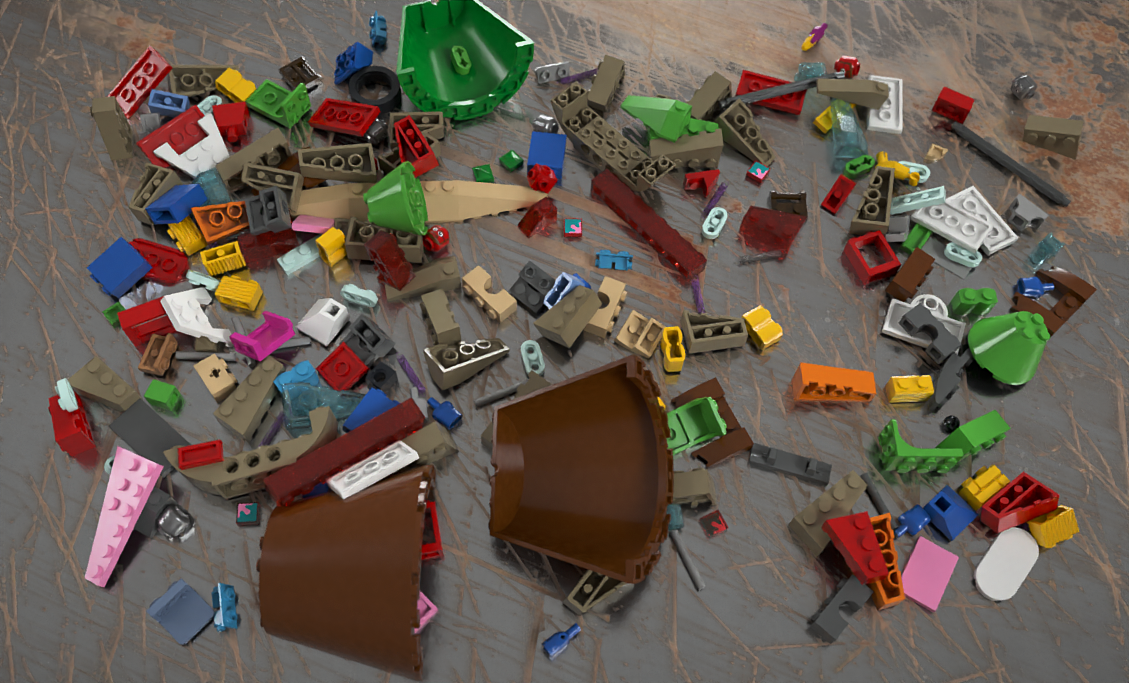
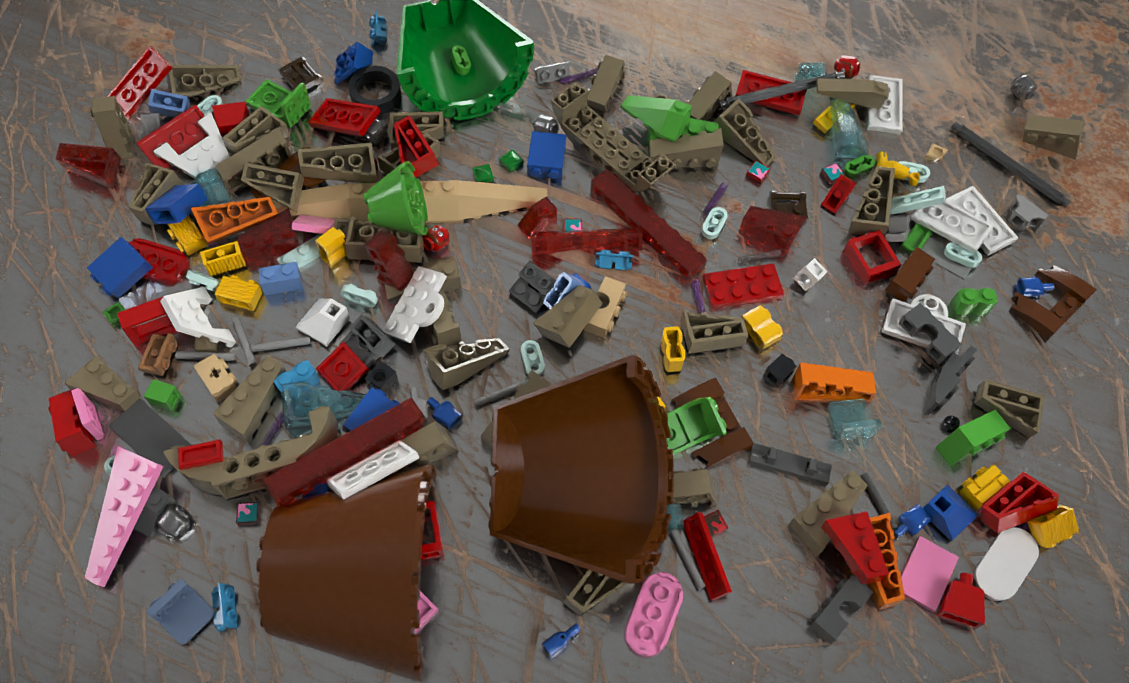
light aqua plate [55,378,78,412] -> none
yellow brick [215,68,256,103] -> none
dark pink panel [229,311,295,361] -> none
dark grey brick [245,186,292,236] -> none
medium lavender piece [397,352,426,397] -> none
tan arch [462,265,517,323] -> none
red brick [527,163,558,194] -> none
tan slope [614,310,665,358] -> none
red slope [683,169,720,198] -> none
magenta piece [801,23,828,51] -> none
bright green bracket [878,419,963,473] -> none
yellow brick [885,375,934,403] -> none
red bracket [931,87,975,124] -> none
bright green cone [968,311,1050,385] -> none
clear light blue piece [1030,232,1065,265] -> none
none -> clear red wedge [55,143,121,190]
none -> bright pink tile [71,388,105,440]
none -> dark tan wedge [222,106,290,155]
none -> medium blue brick [259,262,303,296]
none -> white plate [383,266,447,343]
none -> clear red arch [531,228,642,255]
none -> bright pink tile [625,572,684,657]
none -> red plate [682,512,732,600]
none -> red plate [703,263,784,309]
none -> black brick [763,353,797,388]
none -> white brick [793,258,827,291]
none -> tile [821,163,846,185]
none -> clear light blue bracket [828,399,882,440]
none -> red torso [936,573,985,629]
none -> dark tan wedge [974,379,1045,438]

